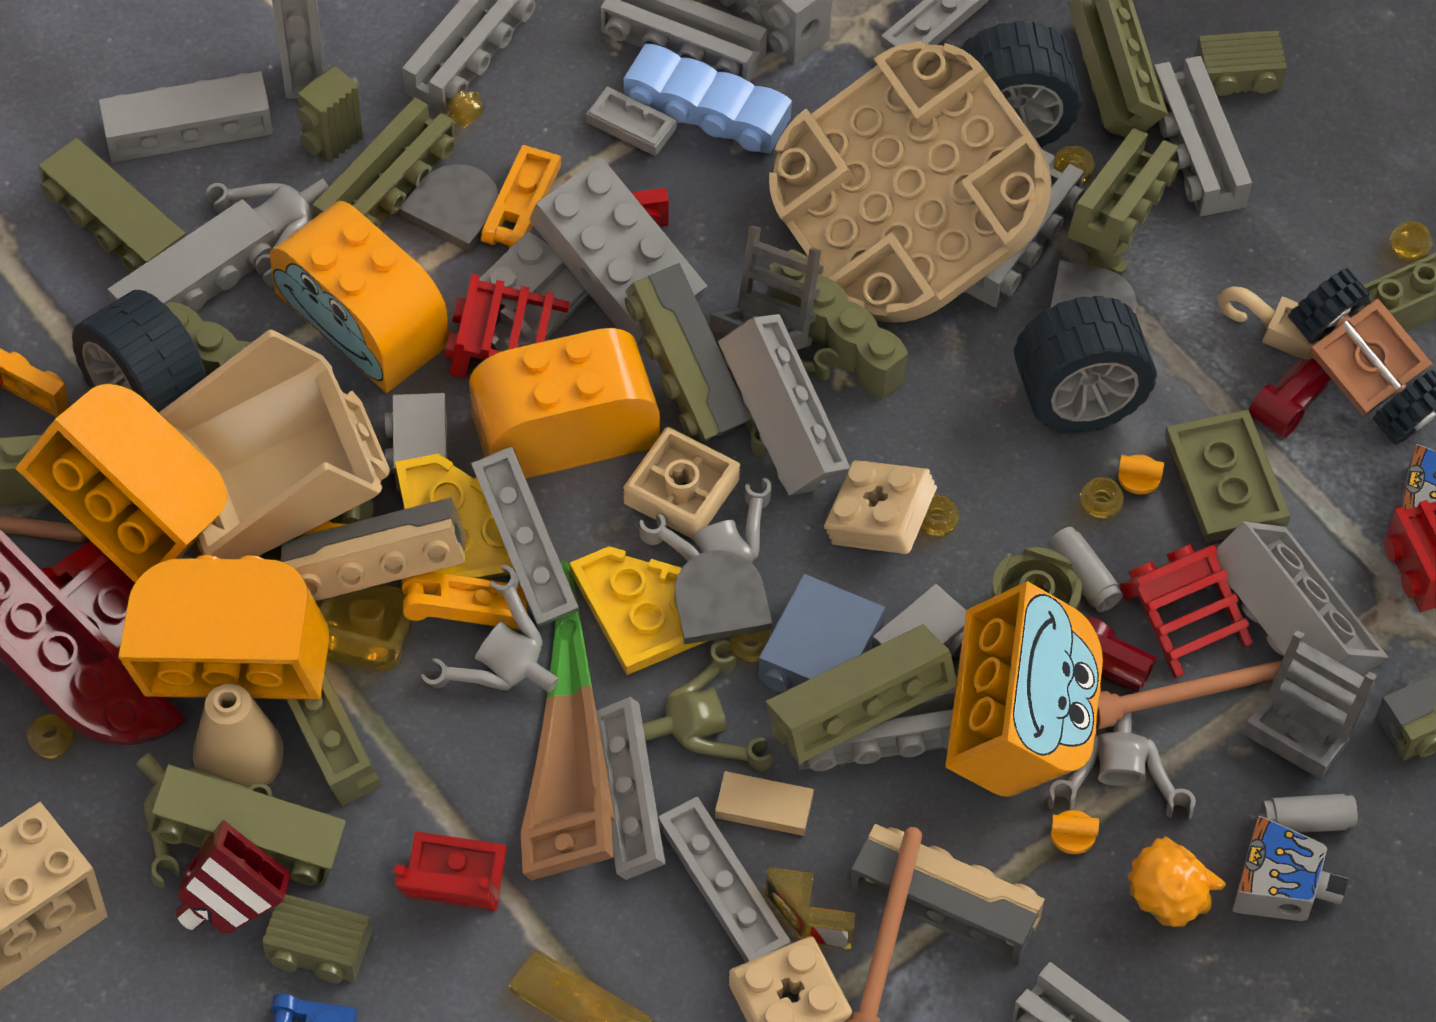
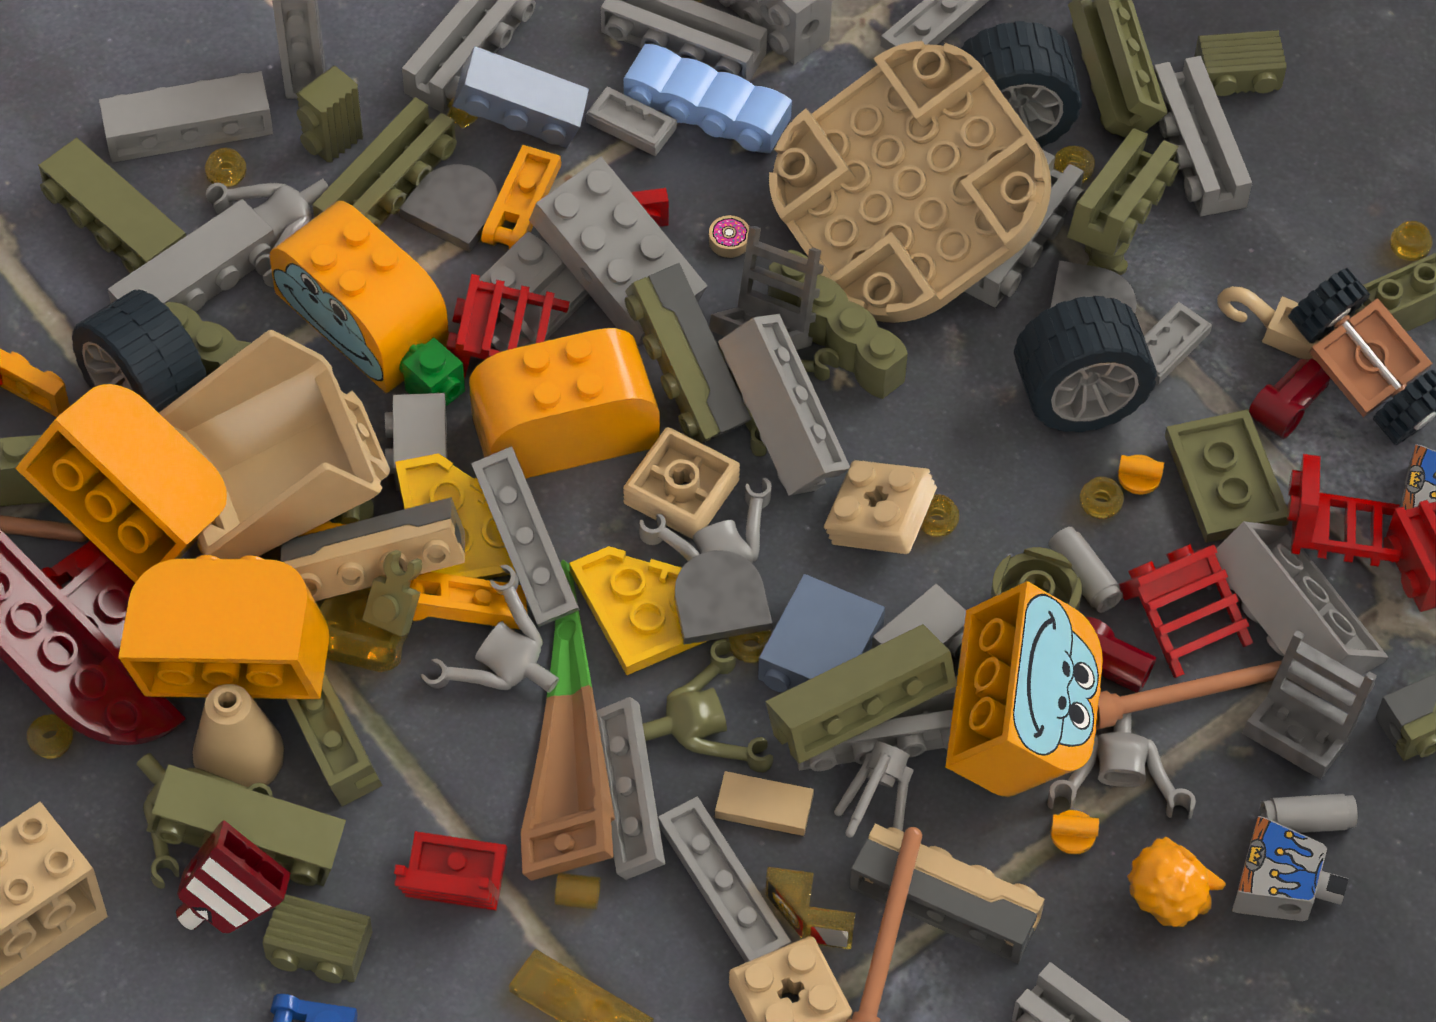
none -> clear yellow plate [205,148,247,187]
none -> olive plate [362,550,422,636]
none -> green brick [399,338,465,406]
none -> brick [453,46,589,148]
none -> clear yellow hinge [555,873,601,910]
none -> tile [709,215,749,258]
none -> light grey plant [834,741,914,838]
none -> light grey plate [1144,302,1212,385]
none -> red plate [1287,454,1400,567]

